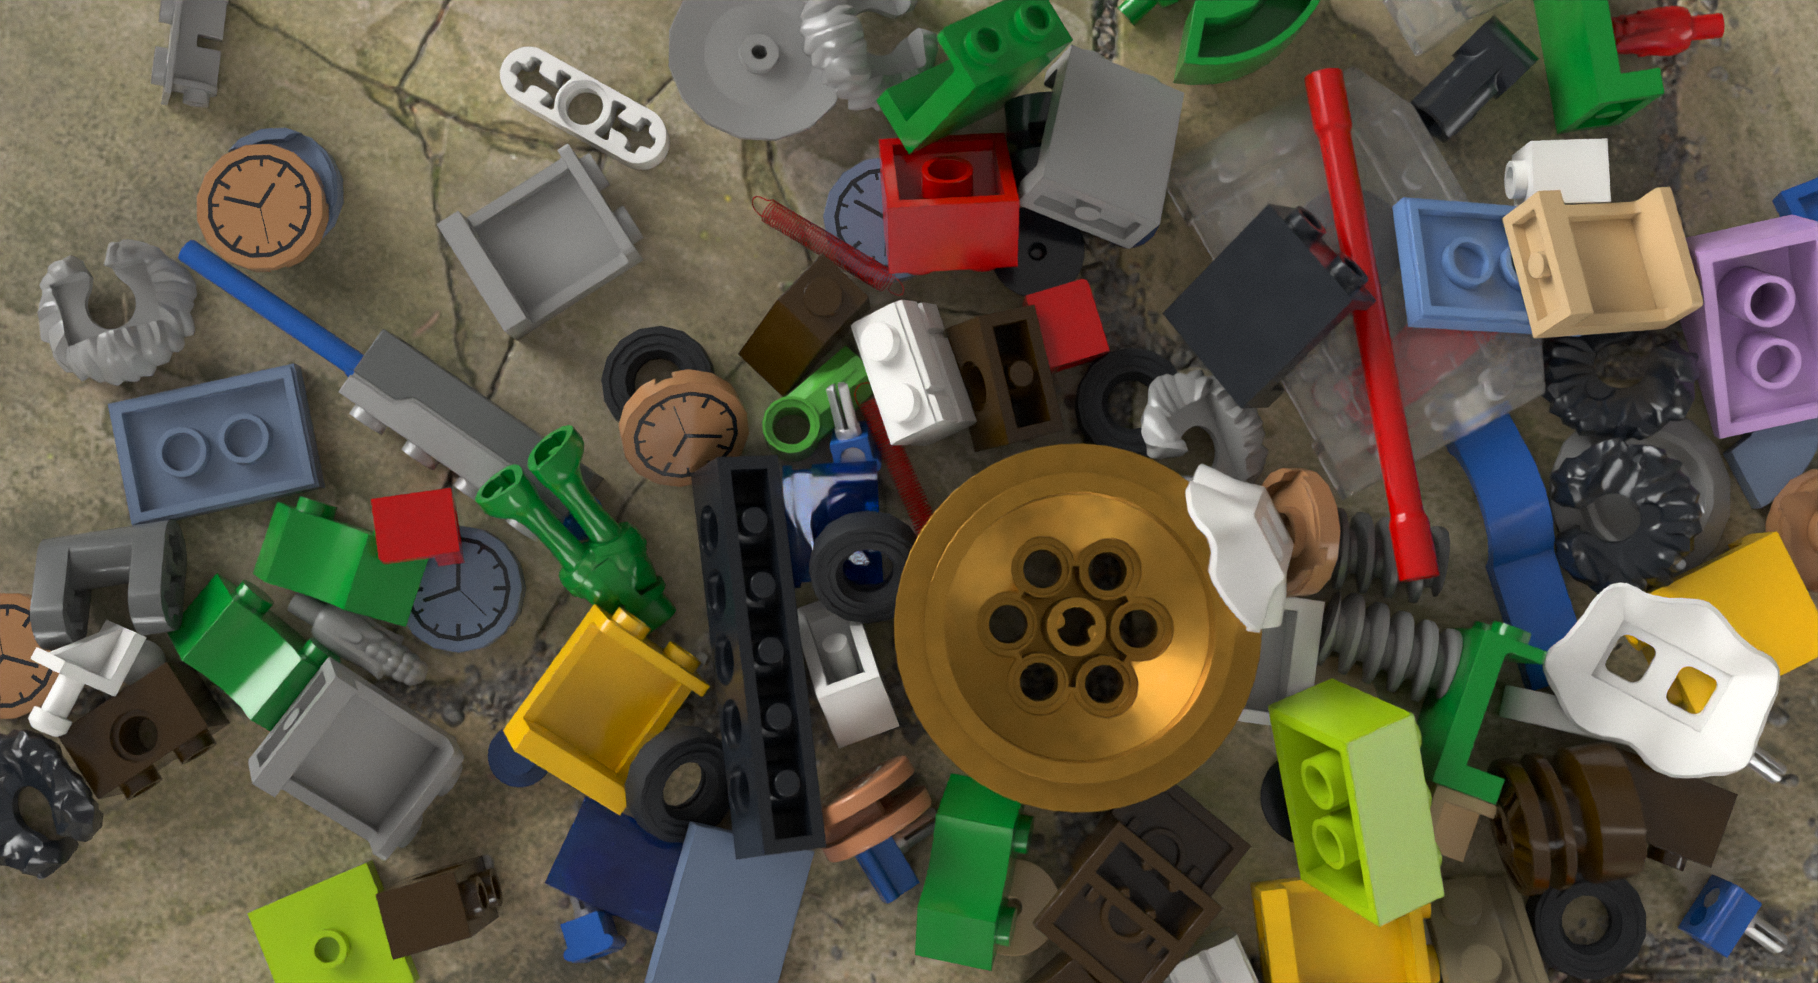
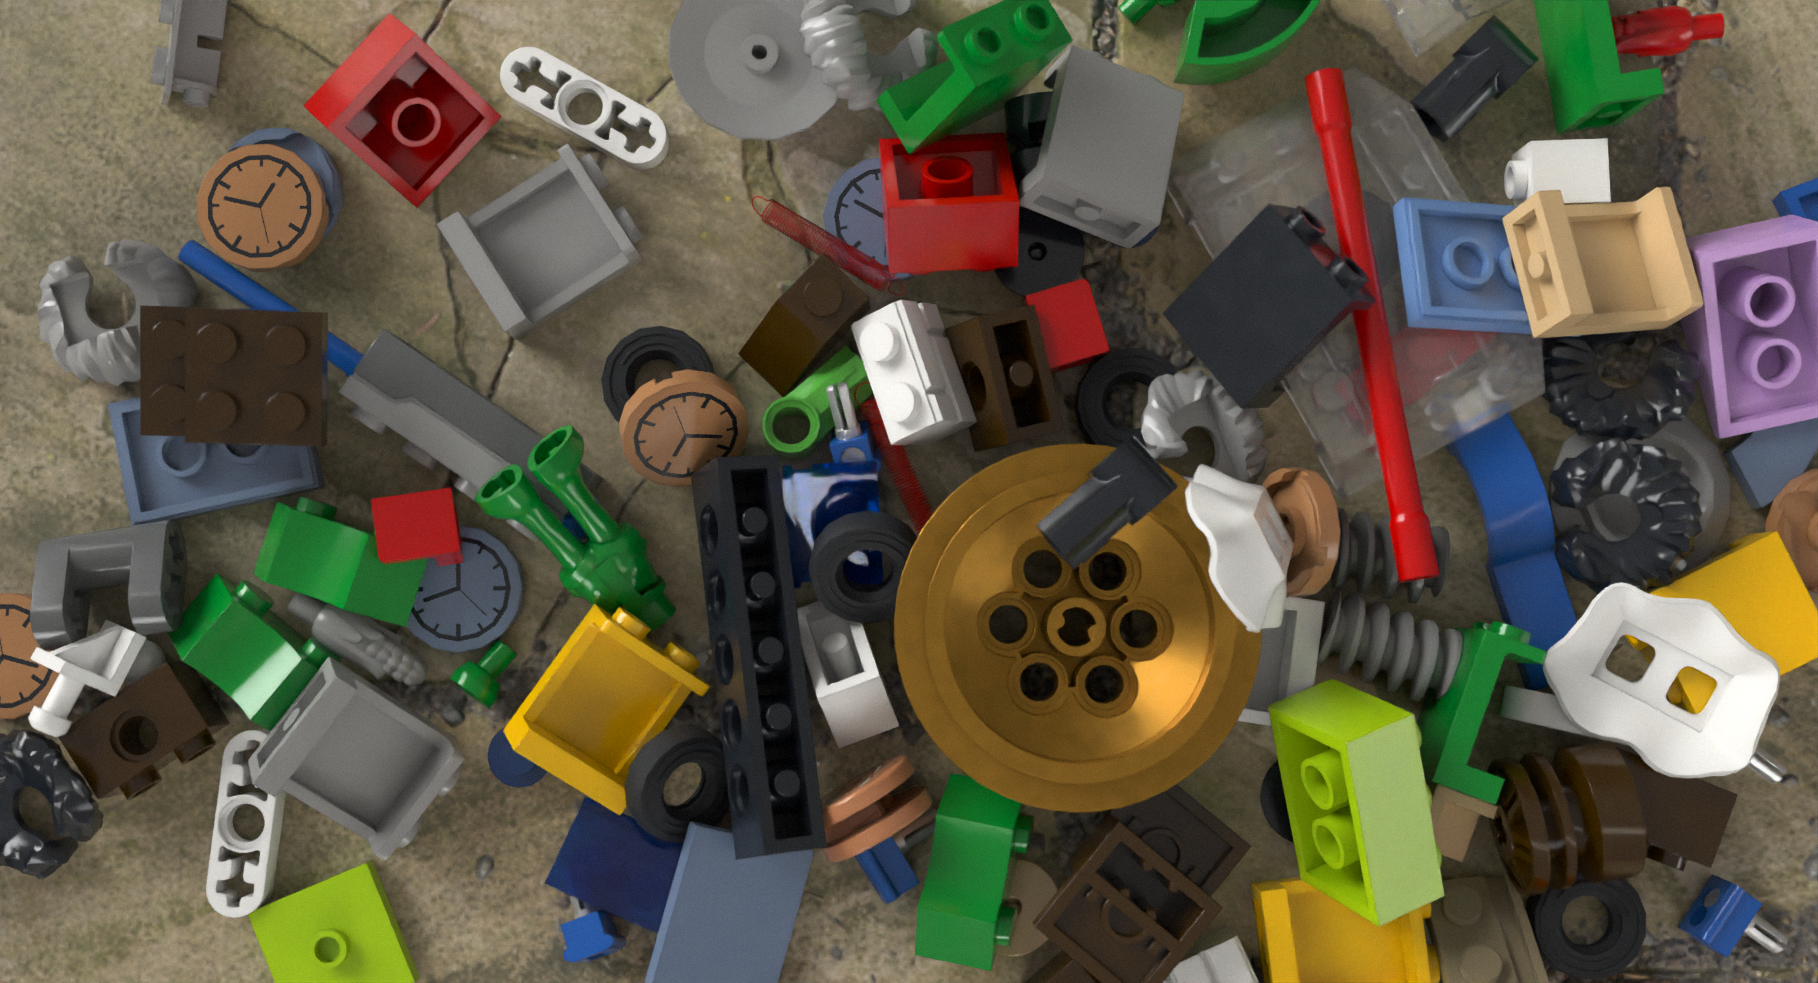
dark brown brick [375,856,503,960] -> none
none -> dark brown bracket [140,305,328,446]
none -> white beam [206,728,286,918]
none -> red slope [303,13,502,208]
none -> green piece [449,639,517,709]
none -> black piece [1036,435,1178,570]

